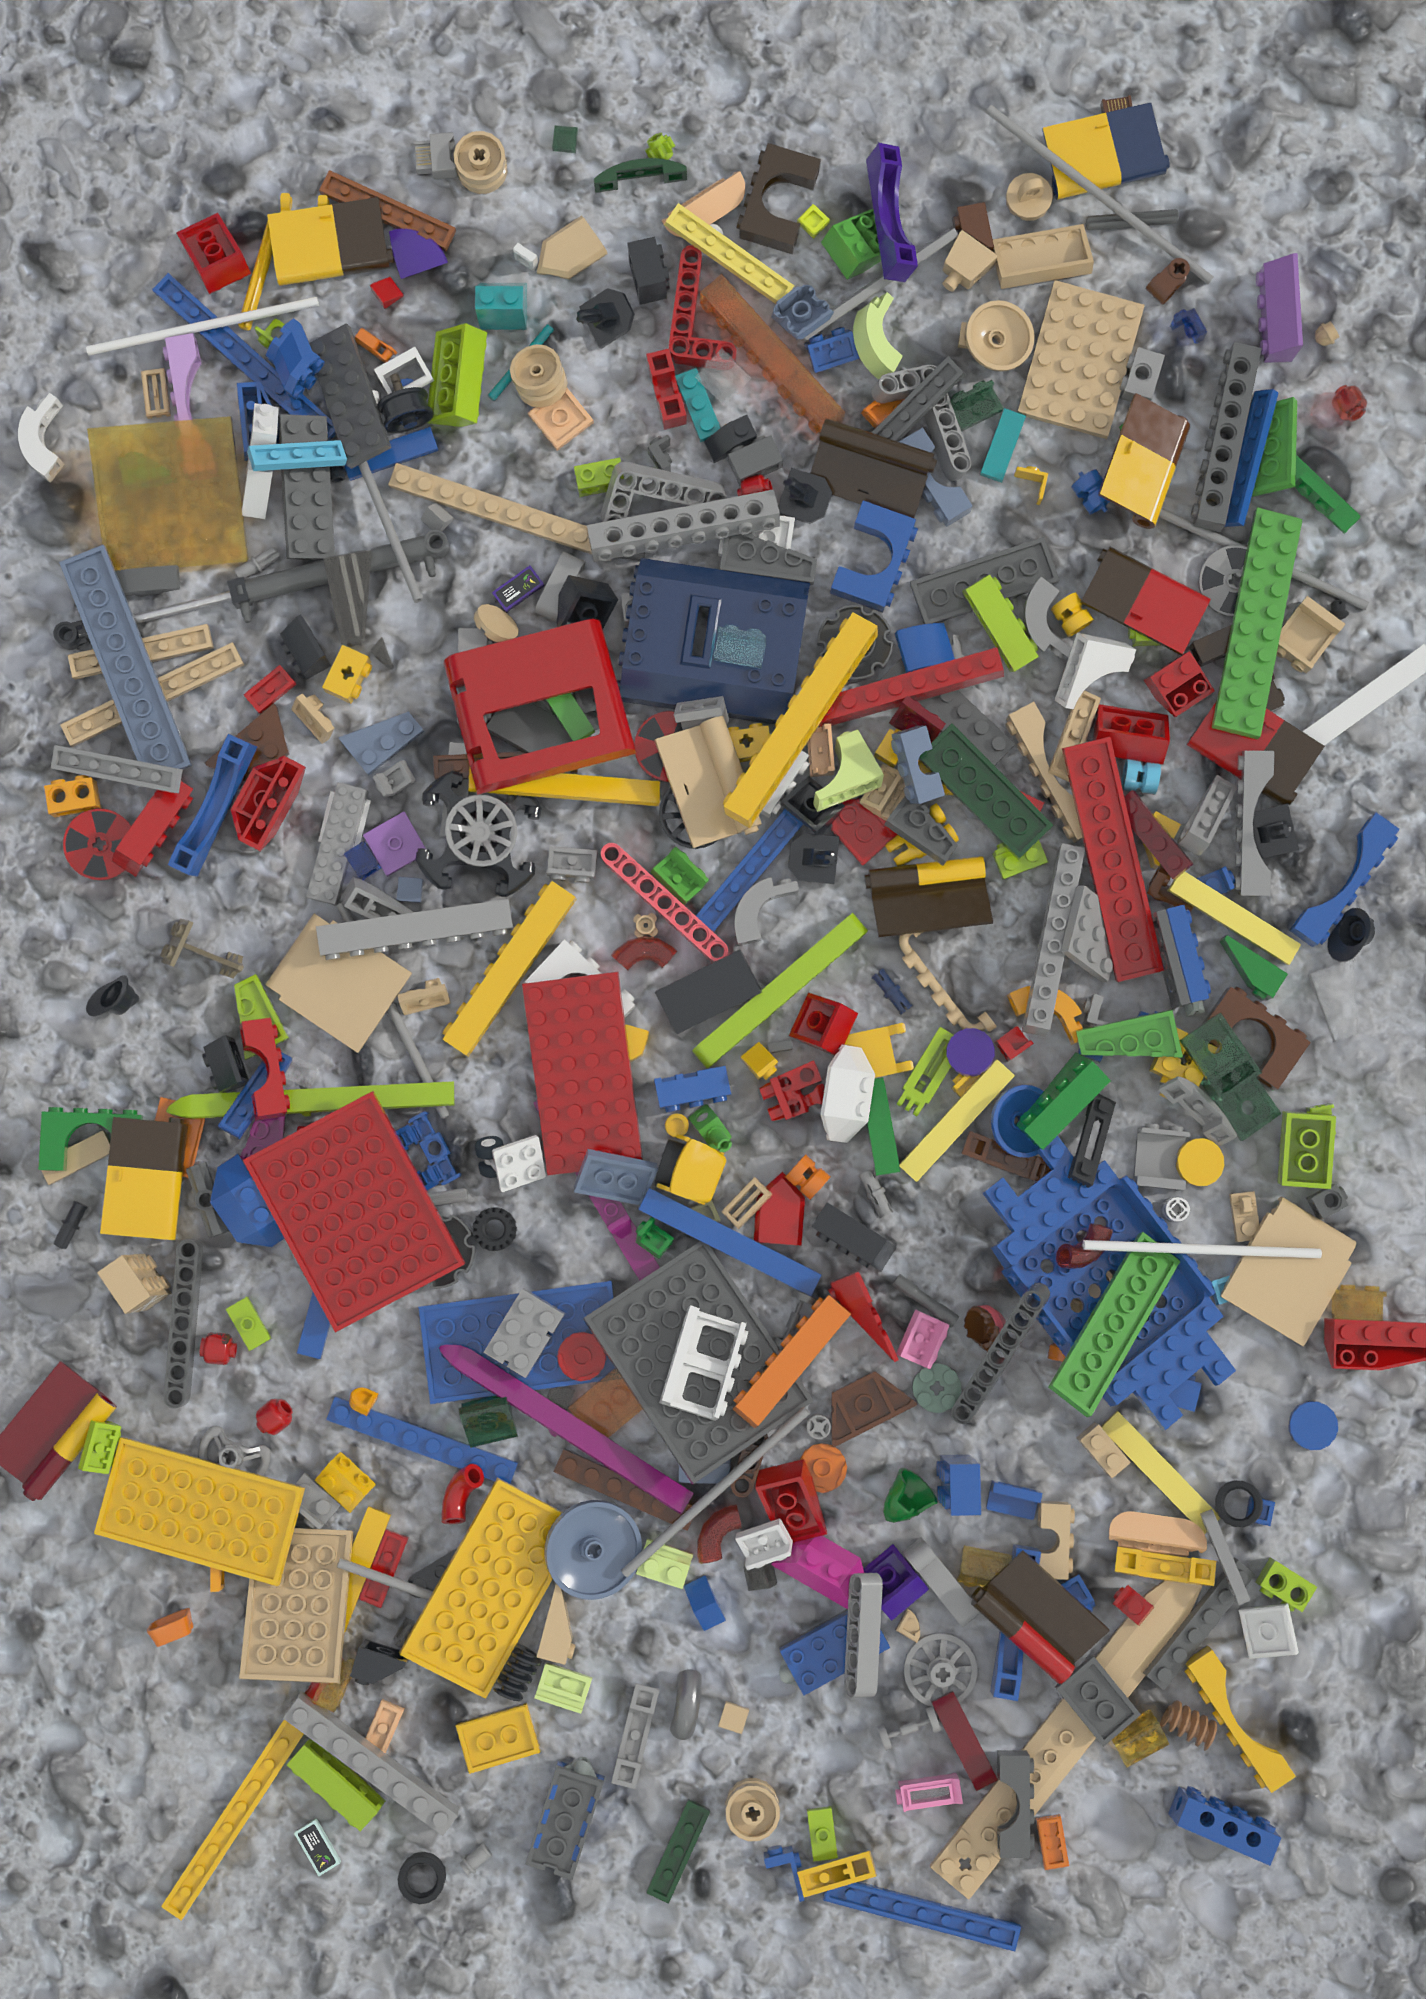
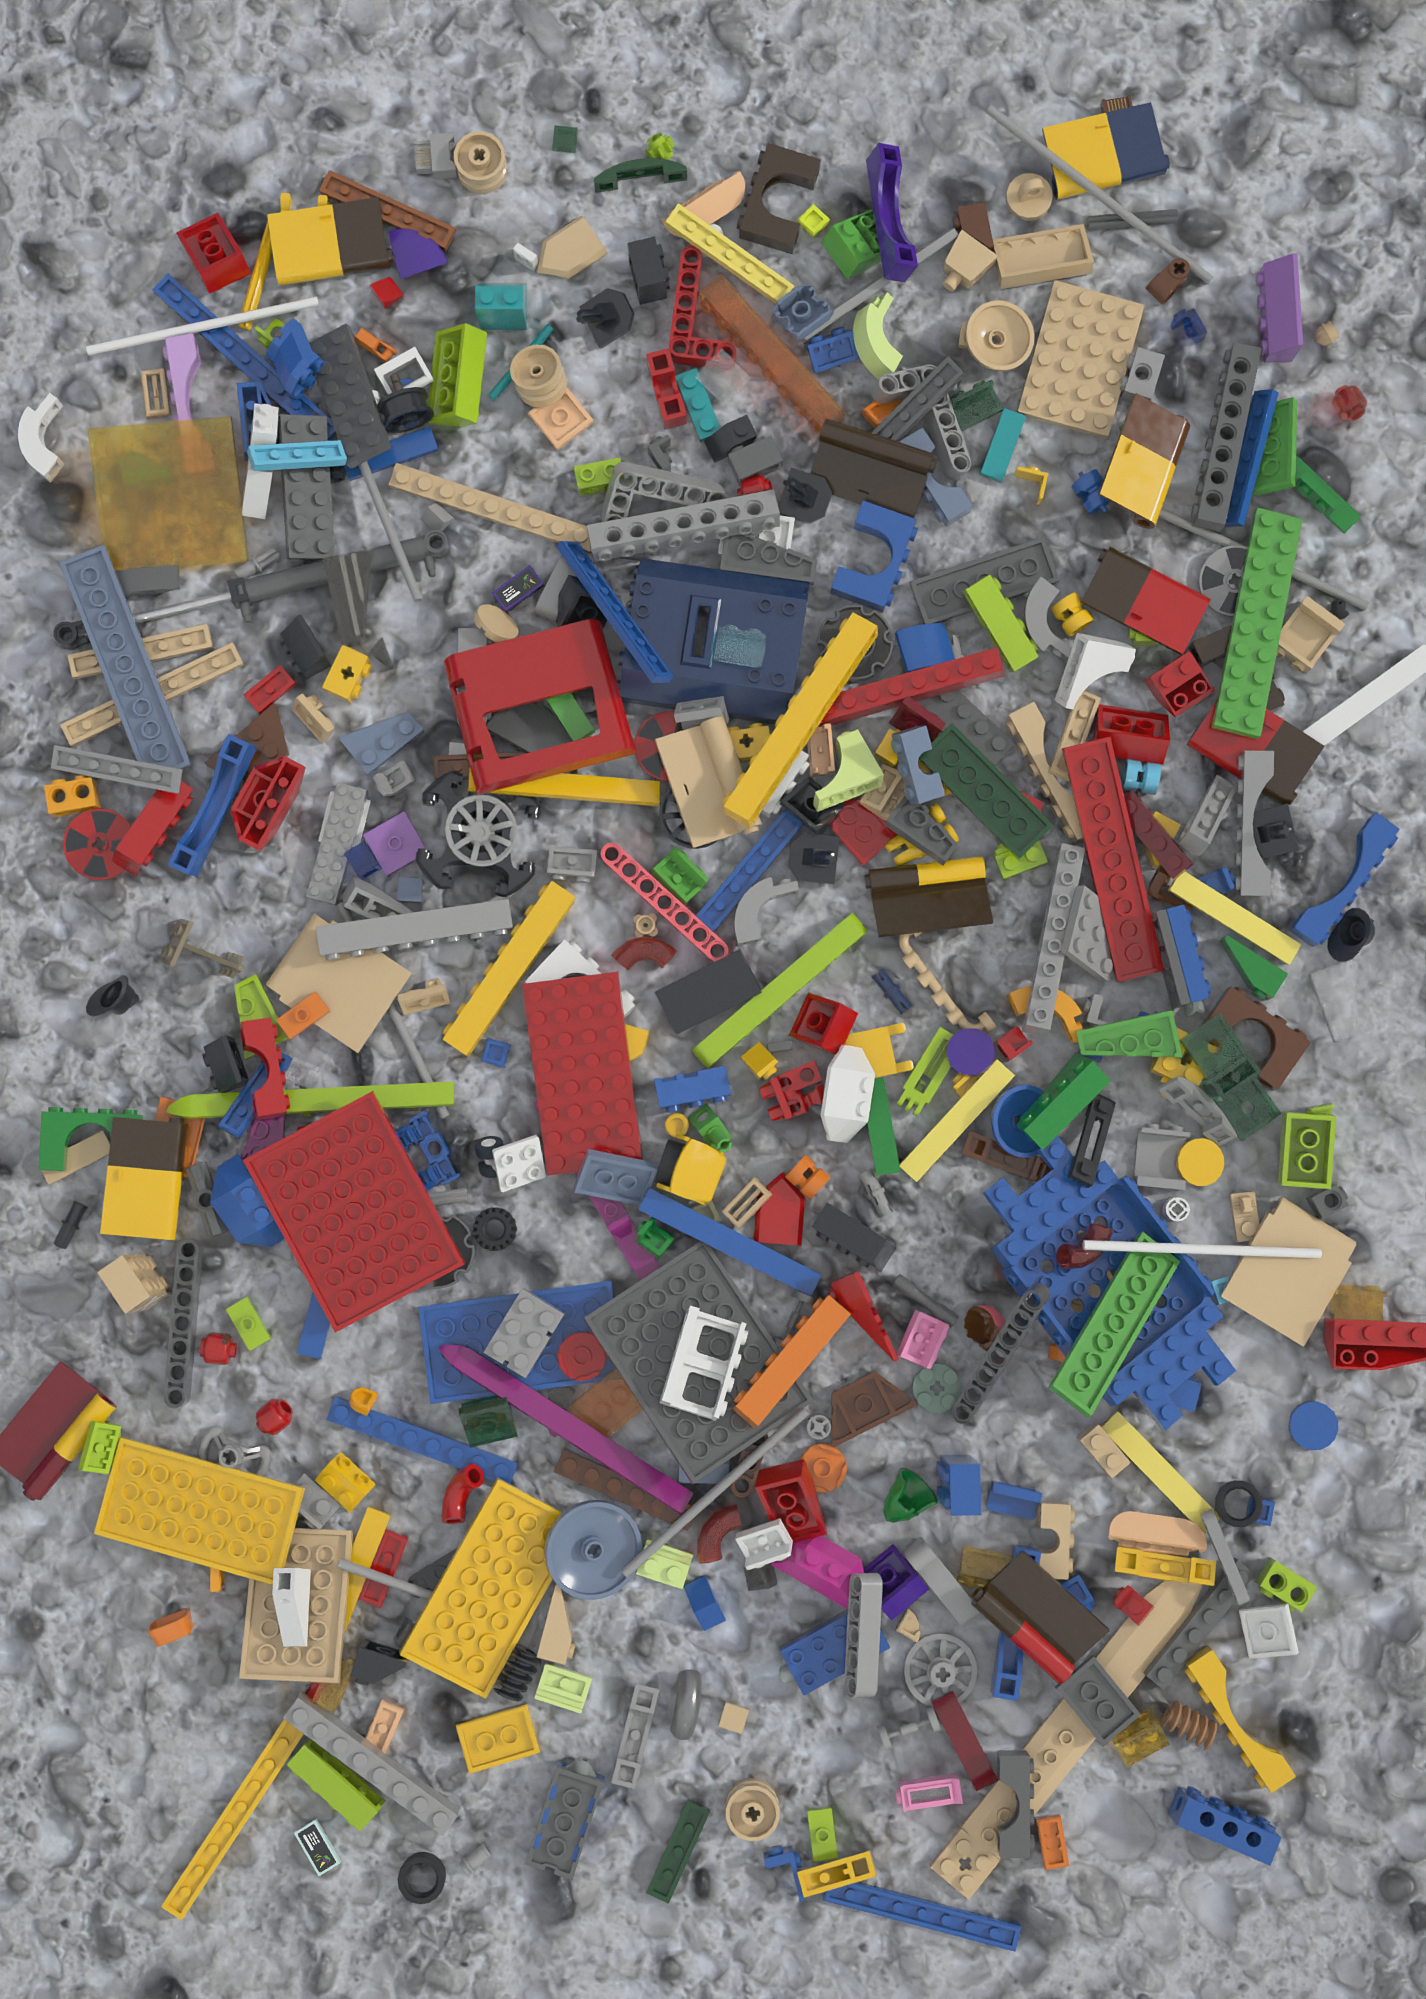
none -> white slope [272,1568,311,1647]
none -> orange plate [276,992,330,1040]
none -> blue tile [481,1038,511,1068]
none -> blue tile [556,541,673,683]

